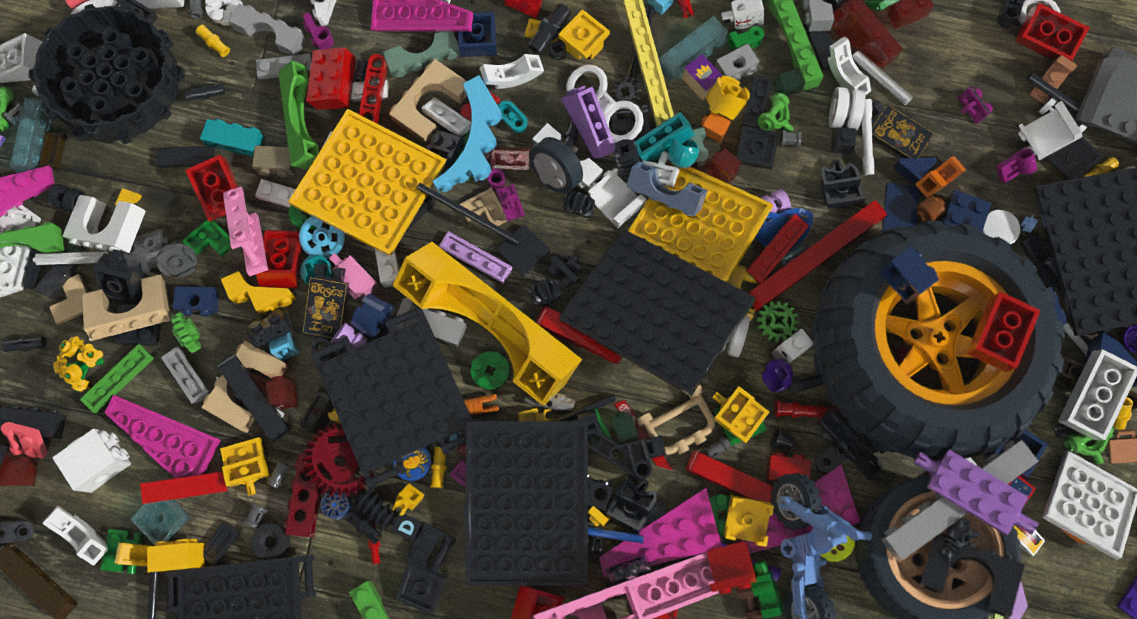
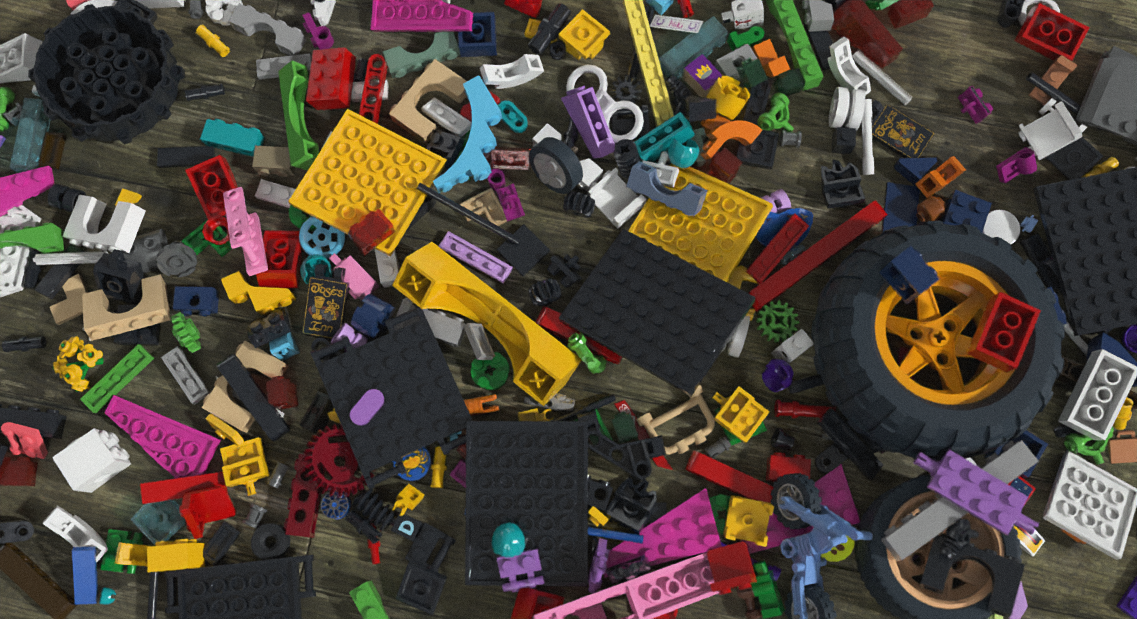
none -> blue tile [72,546,98,605]
none -> teal hinge [99,587,116,605]
none -> red bracket [179,485,236,539]
none -> red piece [202,216,230,245]
none -> yellow plate [205,414,244,446]
none -> clear red brick [348,209,395,256]
none -> medium lavender tile [350,389,384,426]
none -> light grey tile [464,323,495,360]
none -> teal hair [492,523,525,558]
none -> medium lavender plate [497,548,544,593]
none -> bright green piece [568,333,607,374]
none -> medium lavender plate [588,538,609,594]
none -> white sticker [650,15,703,33]
none -> black piece [665,74,696,116]
none -> black slope [681,95,716,122]
none -> orange arch [700,121,762,159]
none -> clear green brick [736,57,768,88]
none -> orange brick [751,39,790,77]

